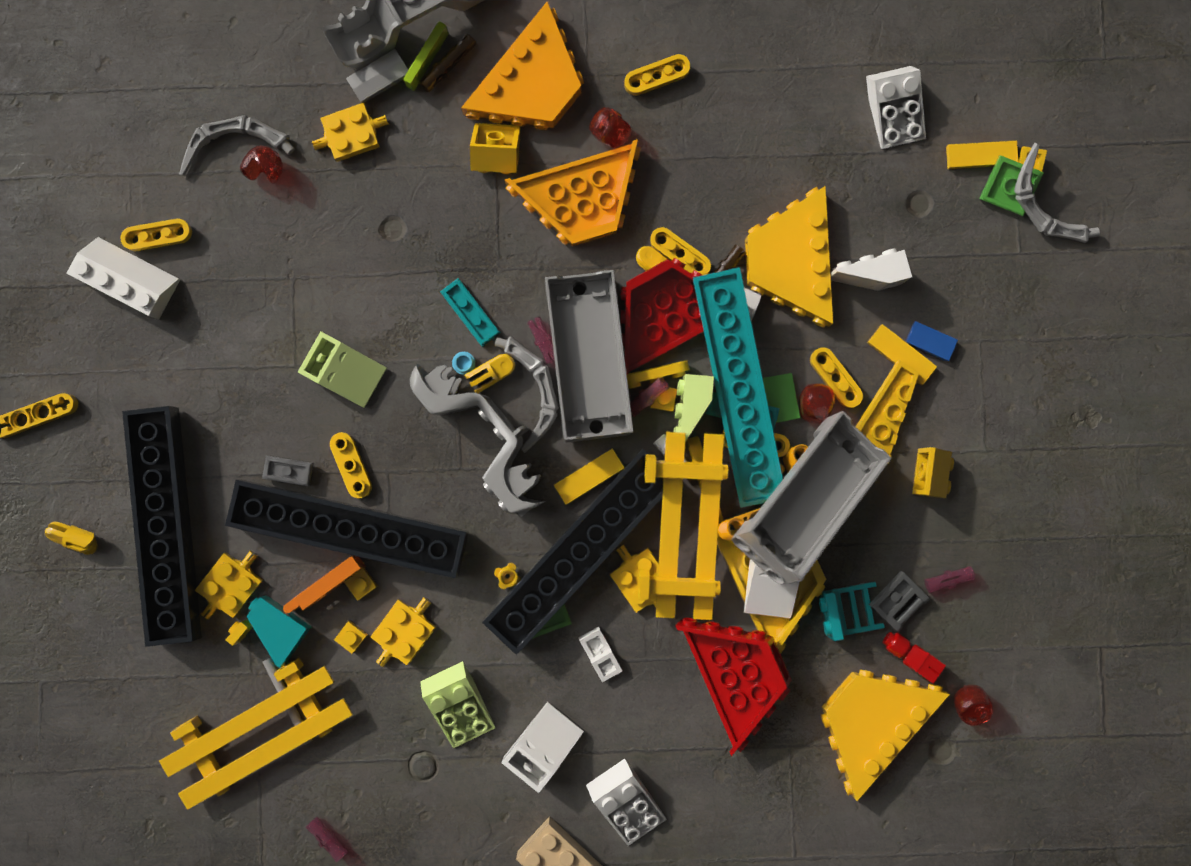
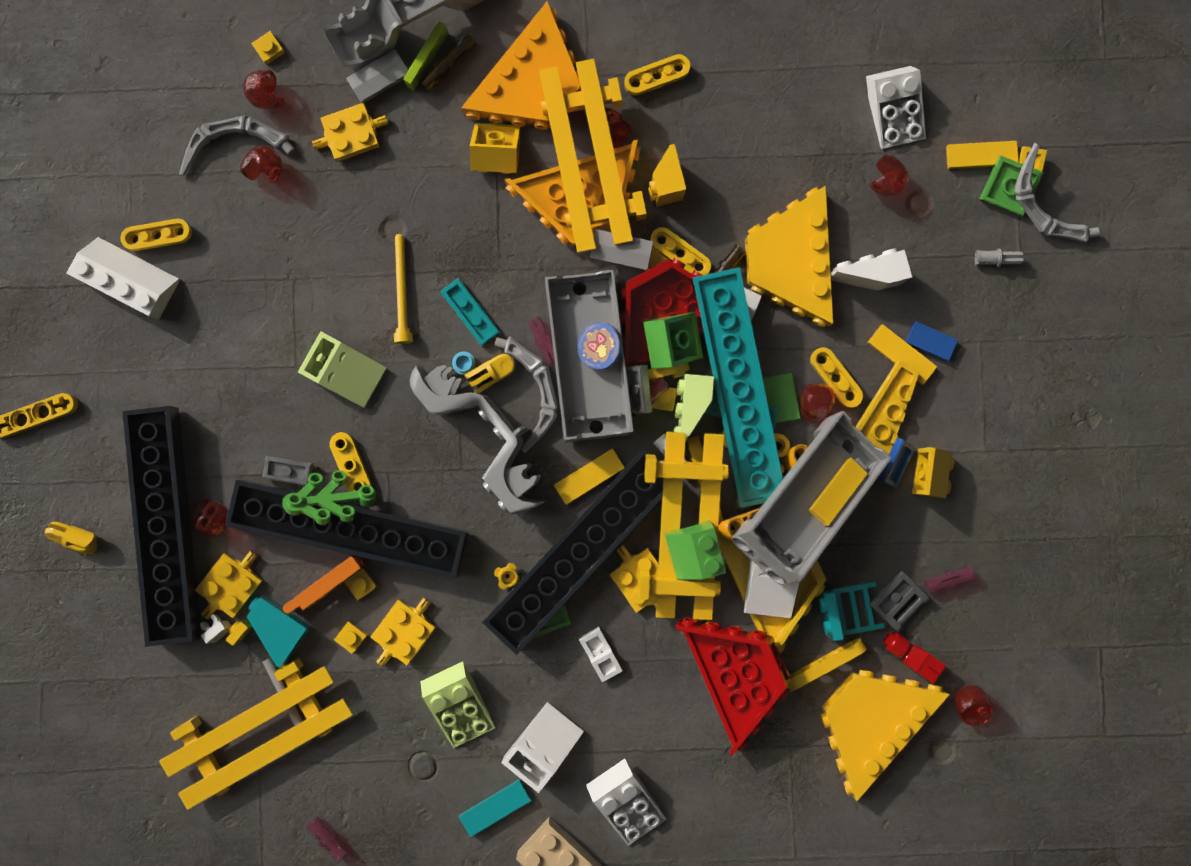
none -> clear red helmet [190,498,229,537]
none -> white tile [200,614,232,643]
none -> clear red helmet [243,69,284,110]
none -> yellow plate [251,31,285,65]
none -> bright green plant [282,470,376,525]
none -> yellow piece [394,234,413,344]
none -> teal tile [459,779,531,837]
none -> yellow fence [539,59,646,253]
none -> tile [577,322,623,370]
none -> light grey piece [590,229,653,270]
none -> flat silver plate [625,365,652,413]
none -> bright green slope [644,312,703,368]
none -> yellow slope [648,144,686,207]
none -> bright green slope [665,521,726,579]
none -> yellow beam [788,638,867,692]
none -> yellow tile [808,458,868,526]
none -> clear red helmet [869,154,908,197]
none -> blue tile [877,438,916,489]
none -> light grey axle [975,249,1024,267]

